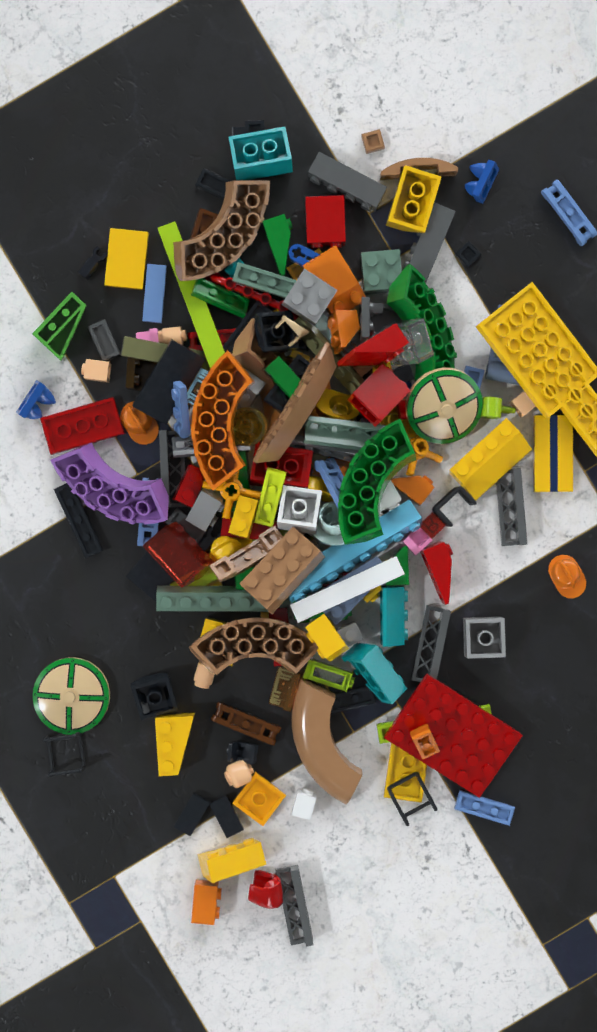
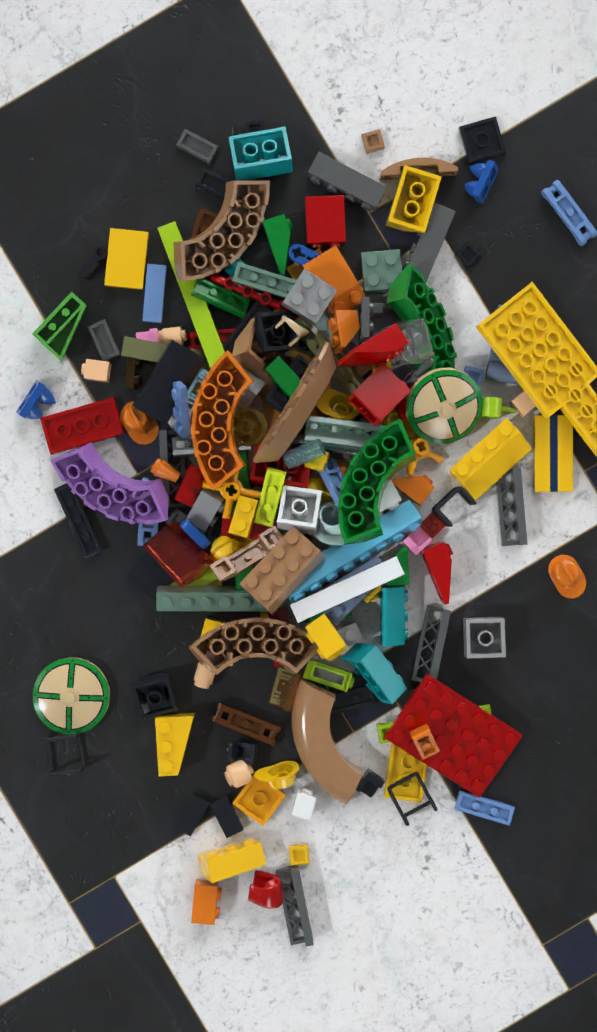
none -> orange cone [150,458,180,483]
none -> dark grey tile [176,129,219,165]
none -> blue beam [179,518,211,550]
none -> yellow piece [254,761,299,790]
none -> clear light blue axle [283,439,326,469]
none -> yellow tile [289,844,309,866]
none -> yellow tile [304,447,330,472]
none -> black panel [356,768,385,798]
none -> dark grey bar [403,357,434,389]
none -> black tile [458,116,506,165]

